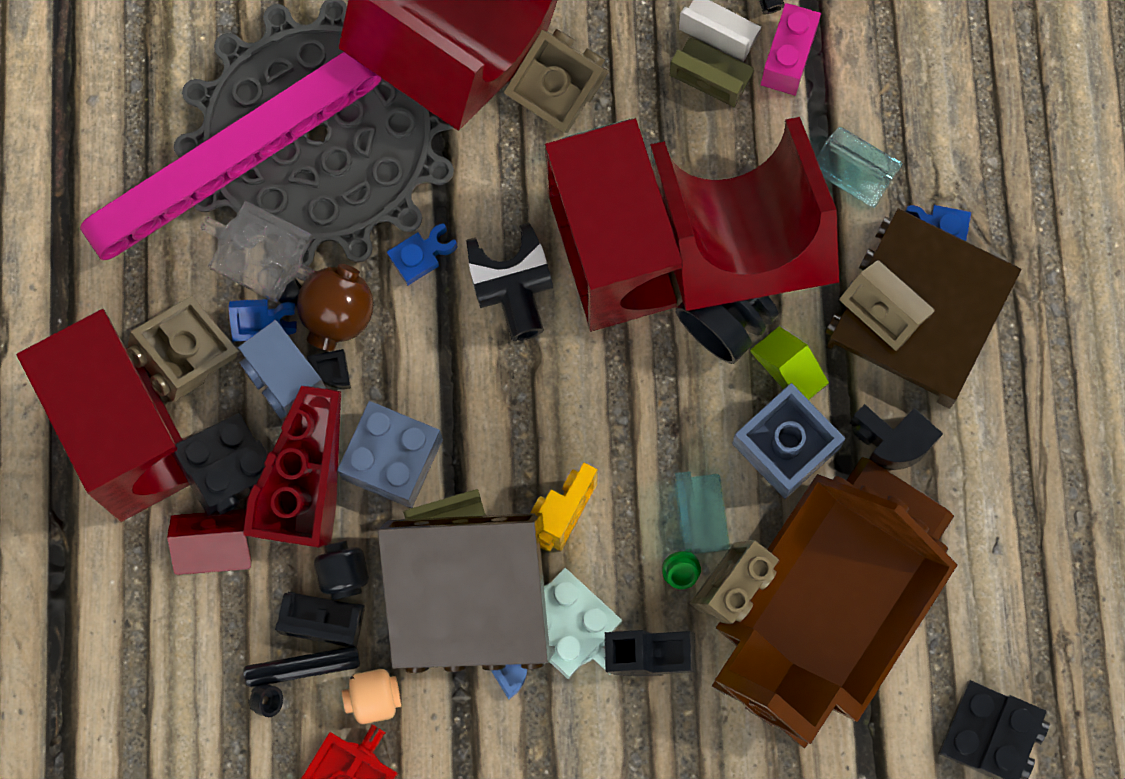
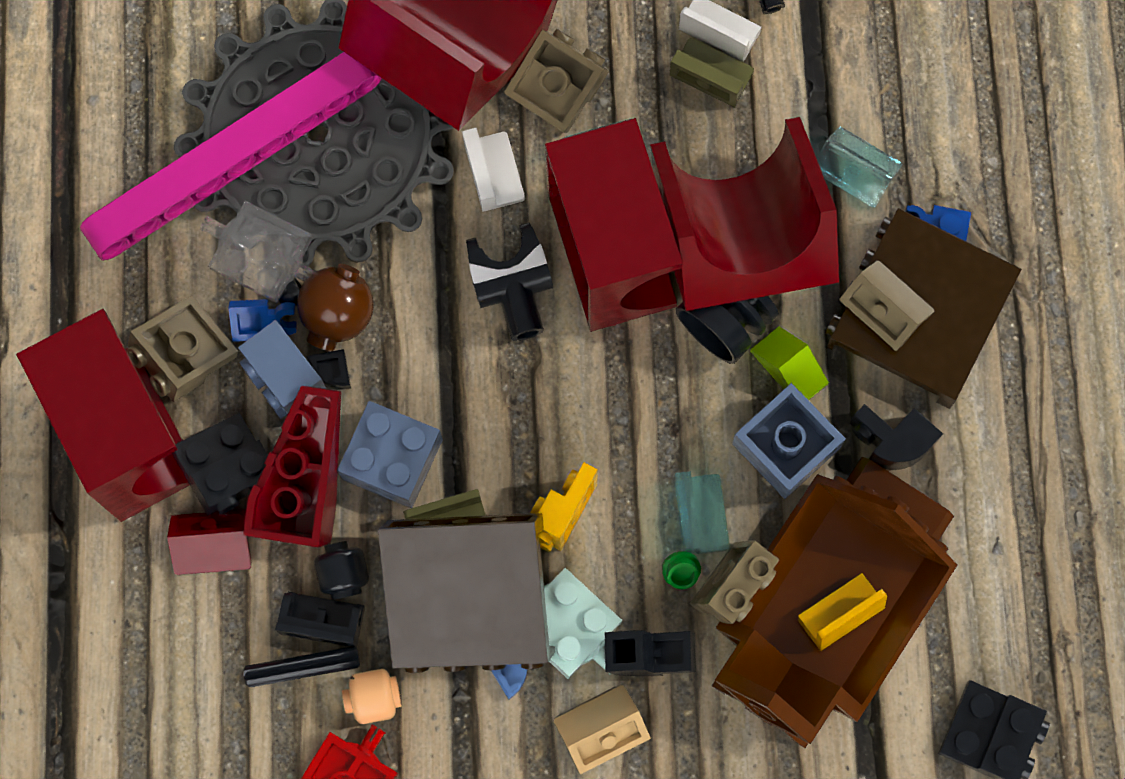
black hinge [248,684,283,718] -> none
blue plate [387,223,458,286] -> none
dark pink brick [761,3,821,96] -> none
none -> white panel [462,128,525,212]
none -> tan panel [554,685,651,774]
none -> yellow panel [798,573,887,651]

